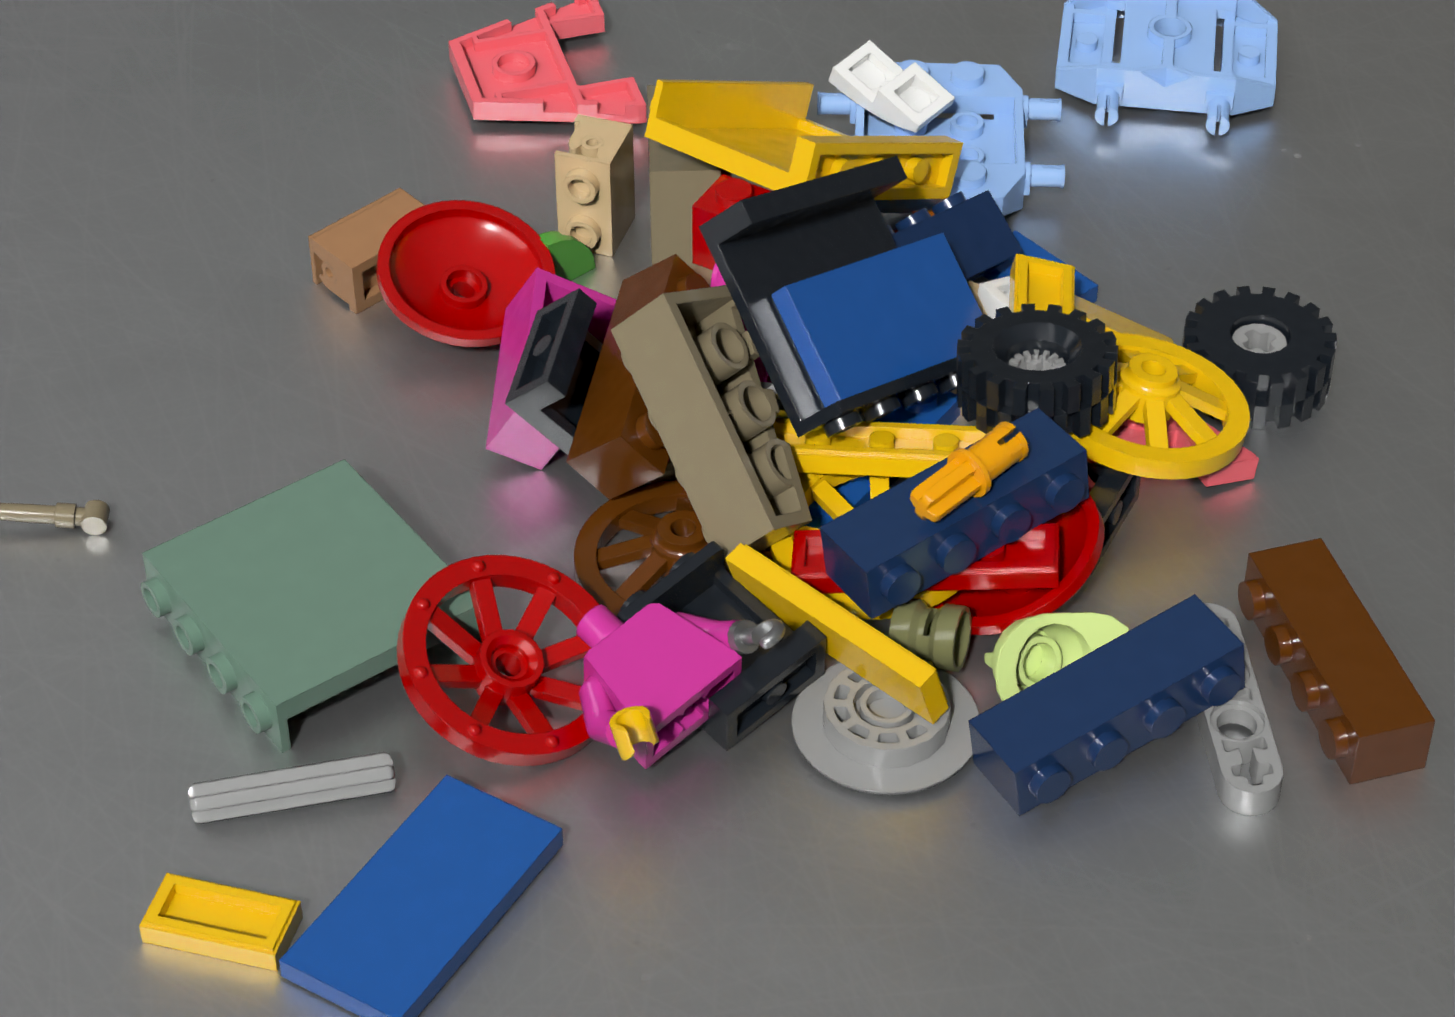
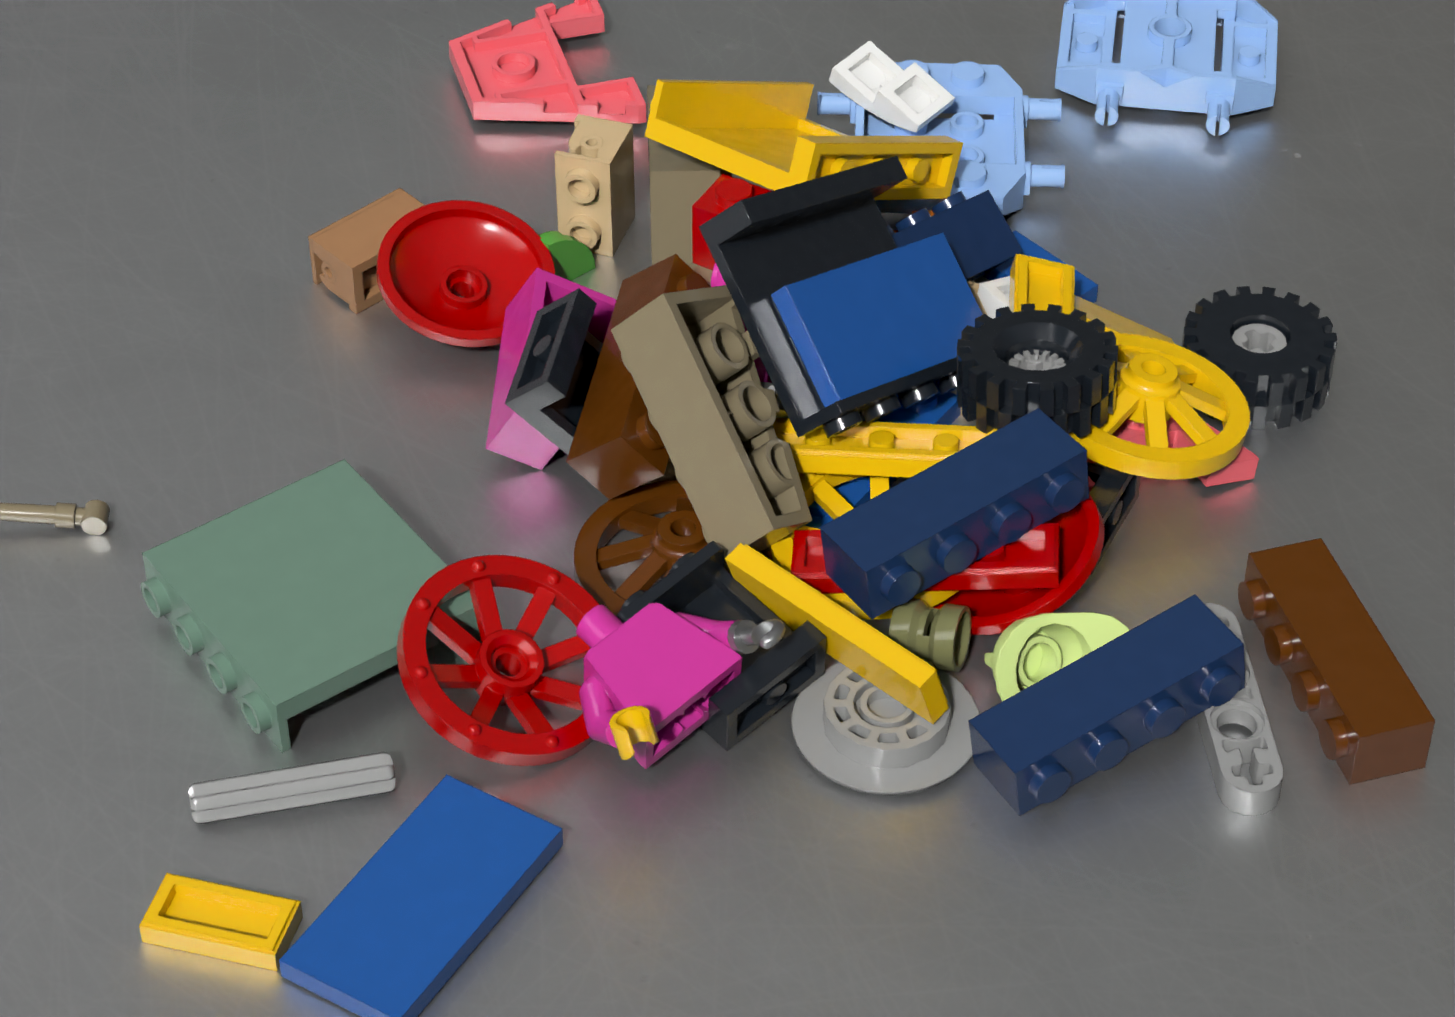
light orange axle [909,421,1029,522] -> none

